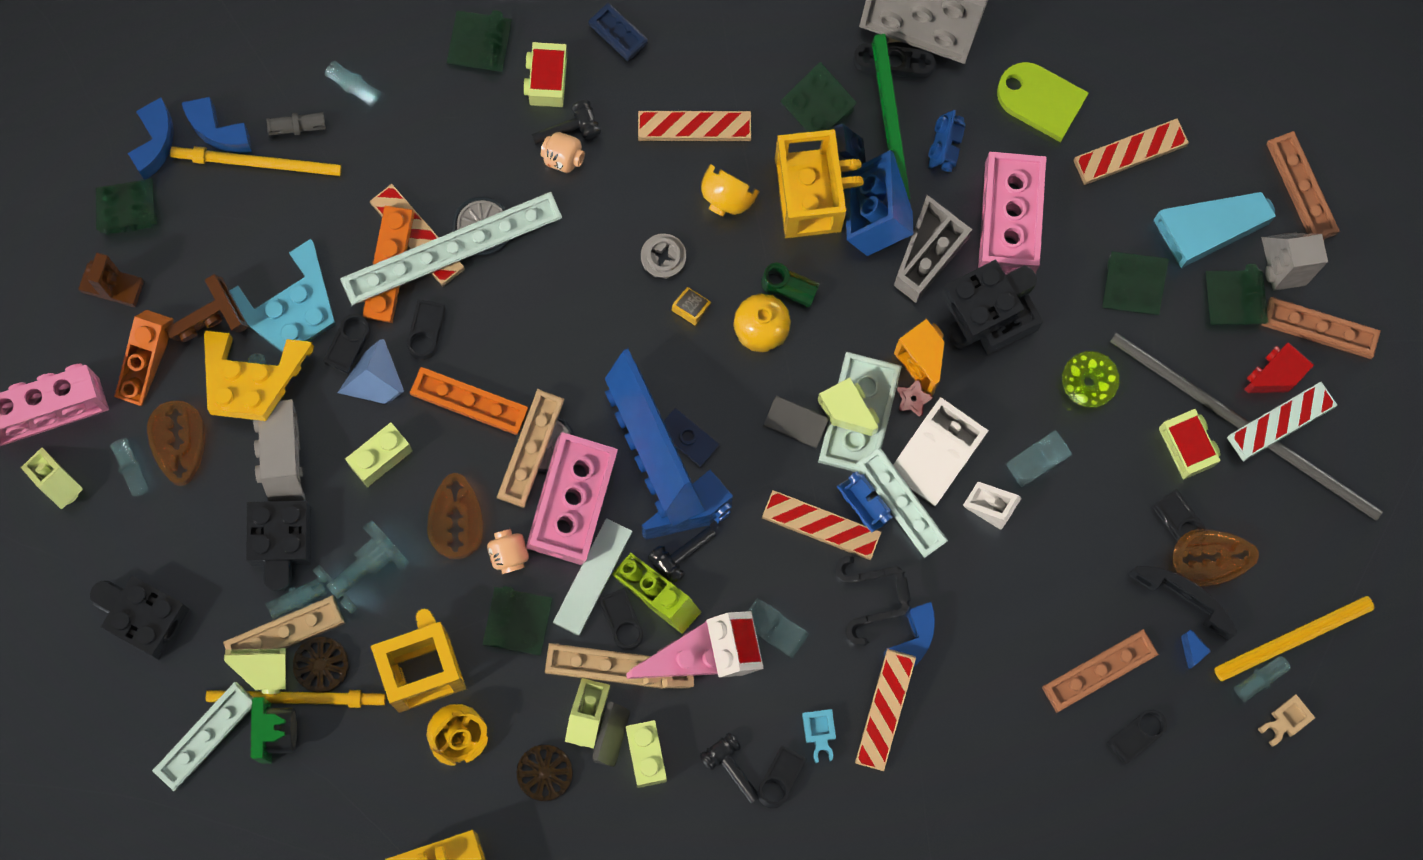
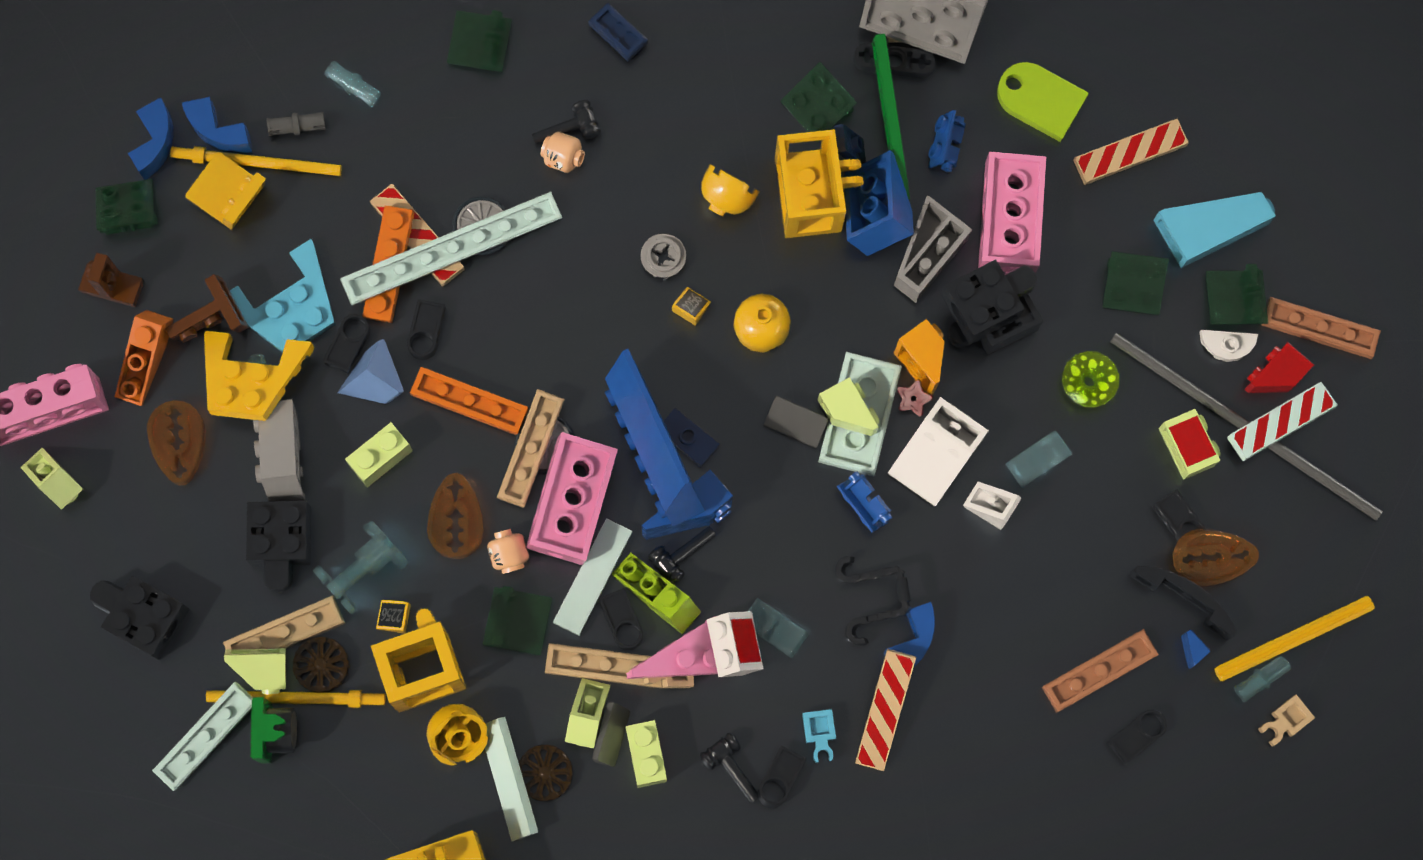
clear light blue axle [110,438,148,496] -> none
clear light blue pin [265,577,327,620] -> none
brick [524,42,567,107] -> none
tan tile [638,111,751,141] -> none
dark green piece [761,262,820,307] -> none
tile [762,490,881,560] -> none
light aqua tile [856,447,948,558] -> none
light grey wedge [1261,232,1328,291] -> none
nougat tile [1266,131,1340,240] -> none
none -> yellow bracket [185,152,266,230]
none -> slope [376,600,411,634]
none -> light aqua tile [485,717,538,841]
none -> white plate [1199,330,1258,362]

